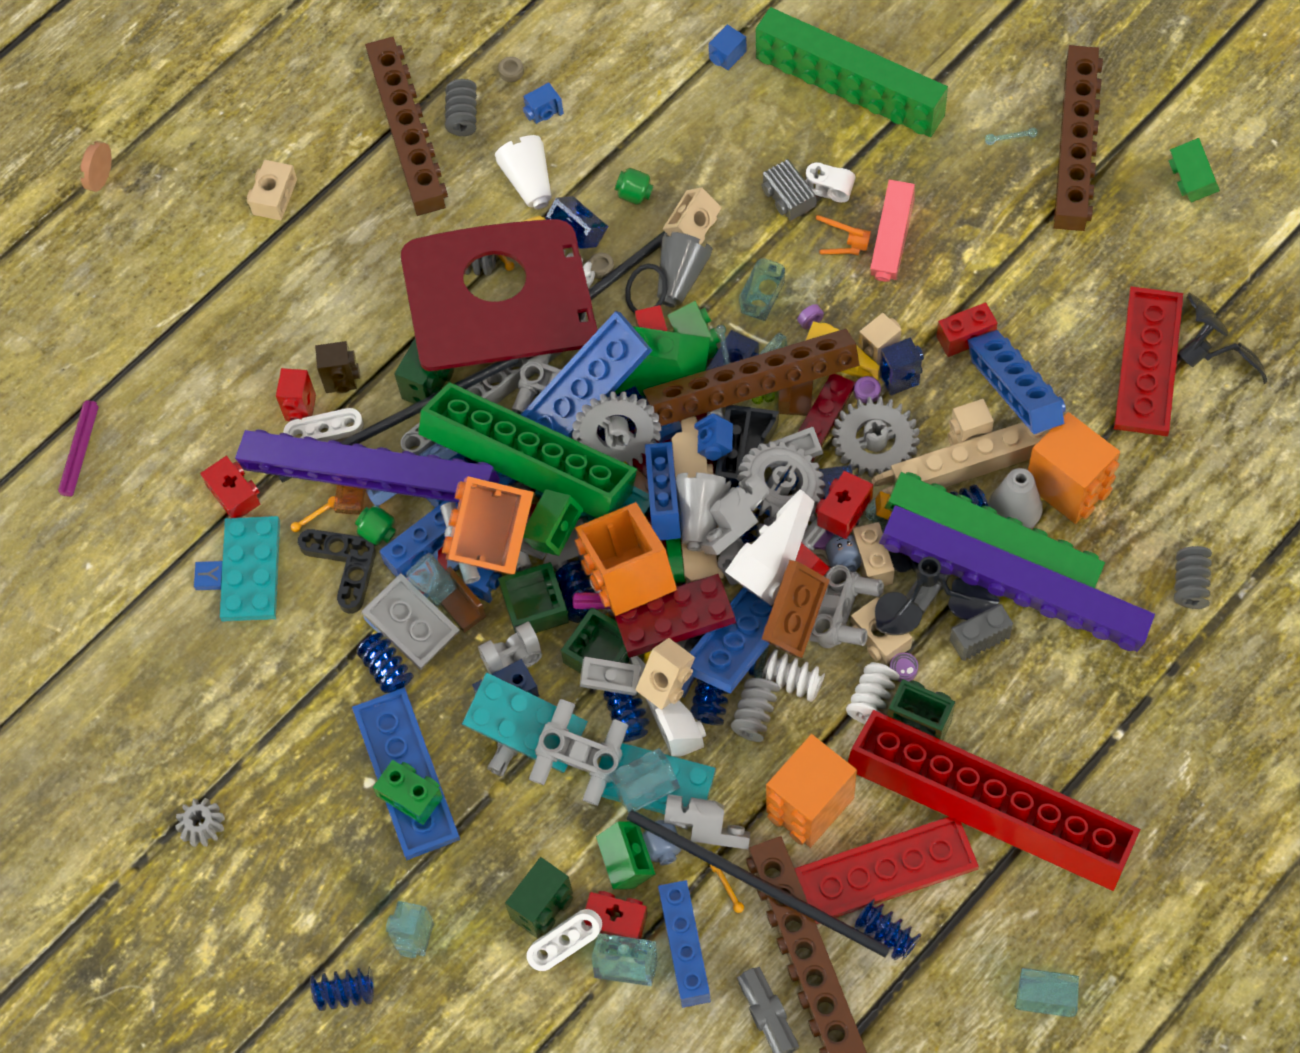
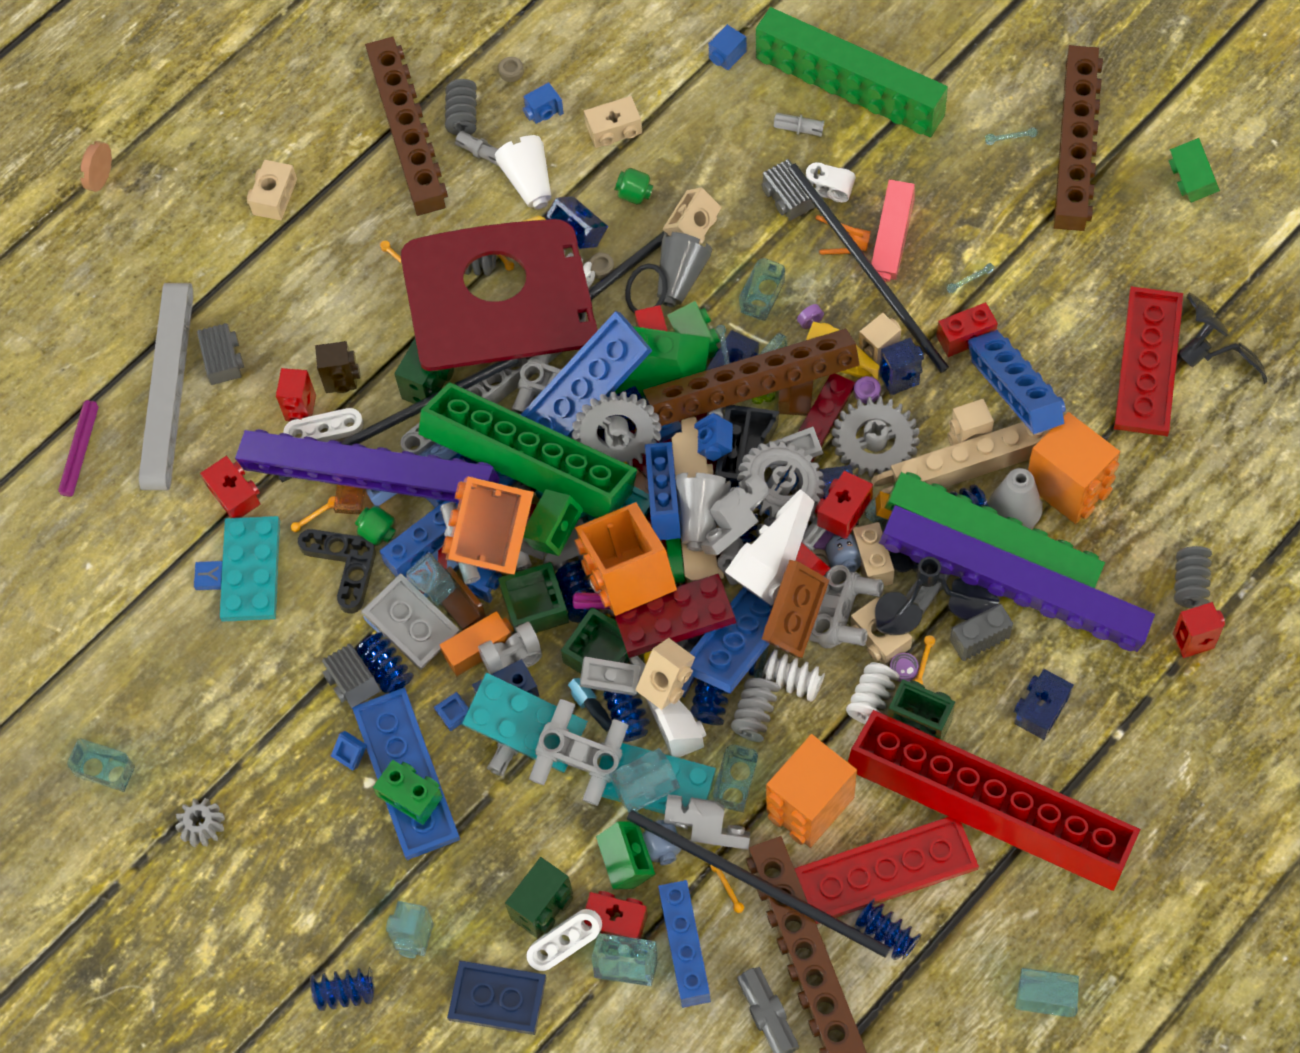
none -> clear light blue piece [67,738,135,792]
none -> light grey beam [139,283,193,490]
none -> dark grey brick [197,323,244,385]
none -> dark grey brick [322,644,380,708]
none -> blue tile [331,731,367,771]
none -> light orange hinge [380,241,401,263]
none -> blue tile [434,692,469,731]
none -> orange brick [439,611,514,677]
none -> dark blue plate [447,960,547,1035]
none -> light grey pin [455,131,499,166]
none -> piece [568,678,612,732]
none -> tan brick [584,96,642,148]
none -> clear light blue piece [713,745,758,813]
none -> light grey axle [774,113,825,137]
none -> black piece [788,163,949,373]
none -> light orange hinge [913,635,935,685]
none -> clear light blue hinge [947,263,995,293]
none -> clear blue brick [1013,669,1074,740]
none -> red brick [1173,602,1225,658]

